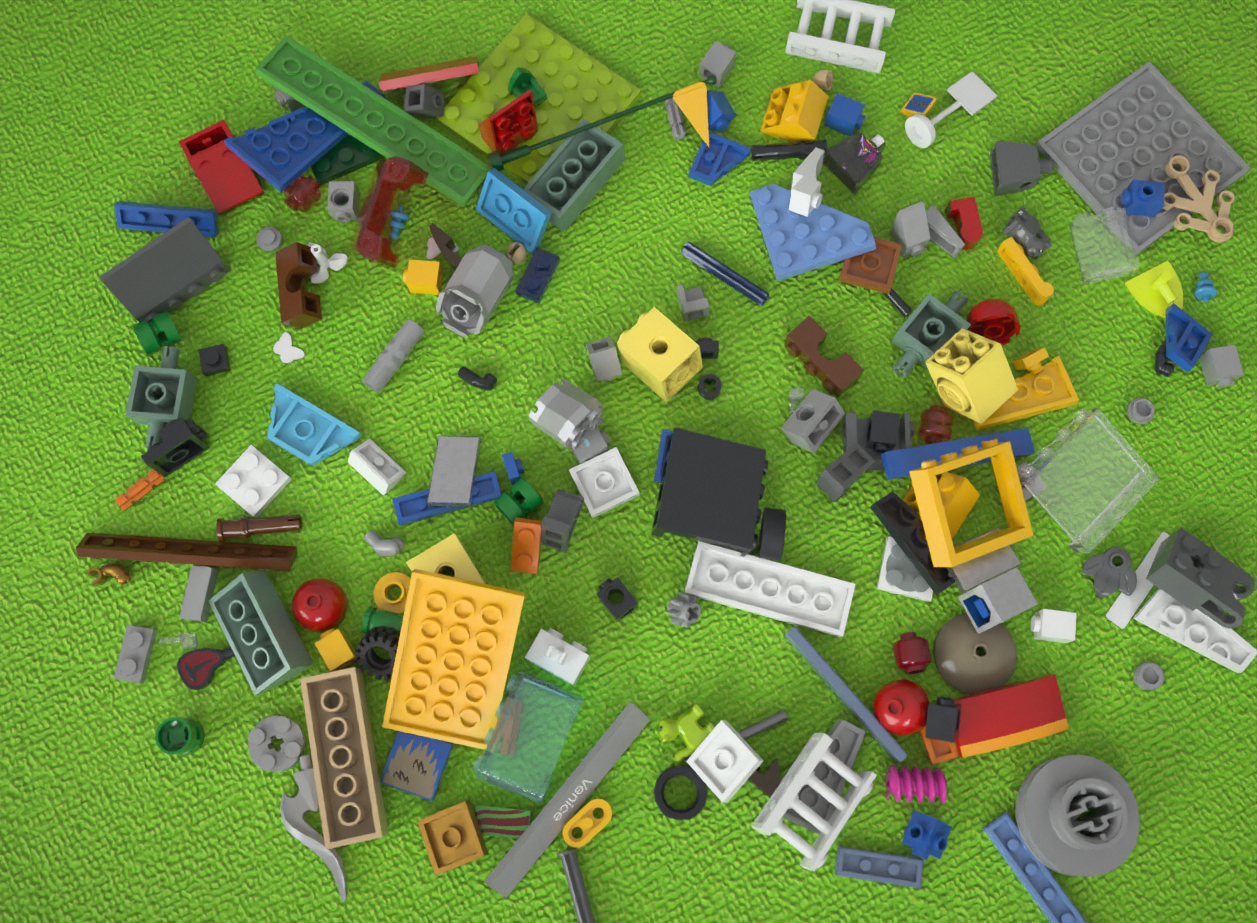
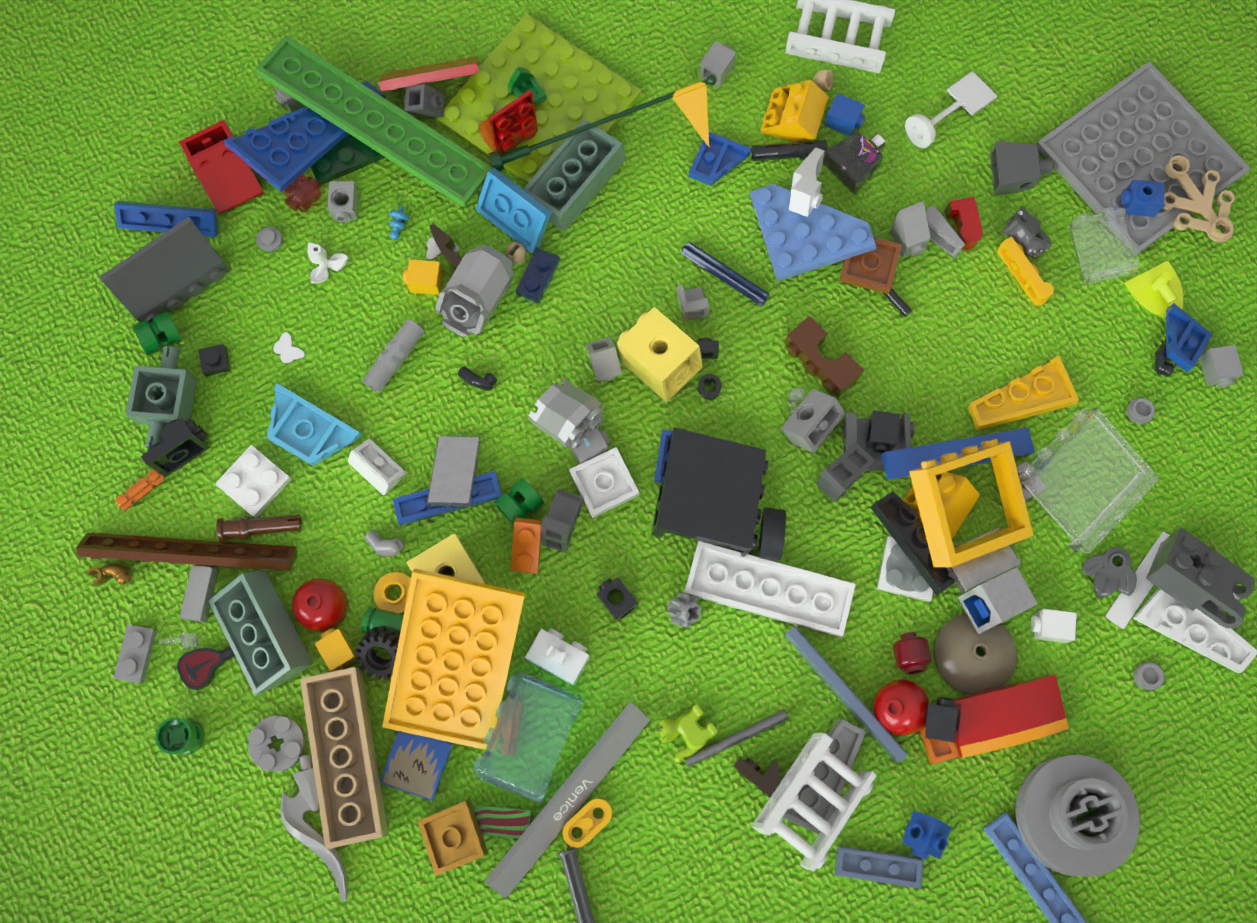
reddish brown arch [275,242,322,329] -> none
clear red windscreen [350,156,429,269] -> none
blue plate [502,452,524,485] -> none
black tyre [654,765,708,821] -> none
light grey axle [665,94,686,140] -> none
white plate [686,720,763,803] -> none
blue brick [707,90,737,132] -> none
dark pink piece [885,766,947,804] -> none
sand green brick [892,291,971,378] -> none
slope [900,92,937,117] -> none
clear red piece [919,405,953,445] -> none
light yellow brick [925,328,1018,424] -> none
red cylinder [966,299,1021,346] -> none
yellow plate [1012,347,1049,372] -> none
dark azure hair [1194,272,1217,302] -> none

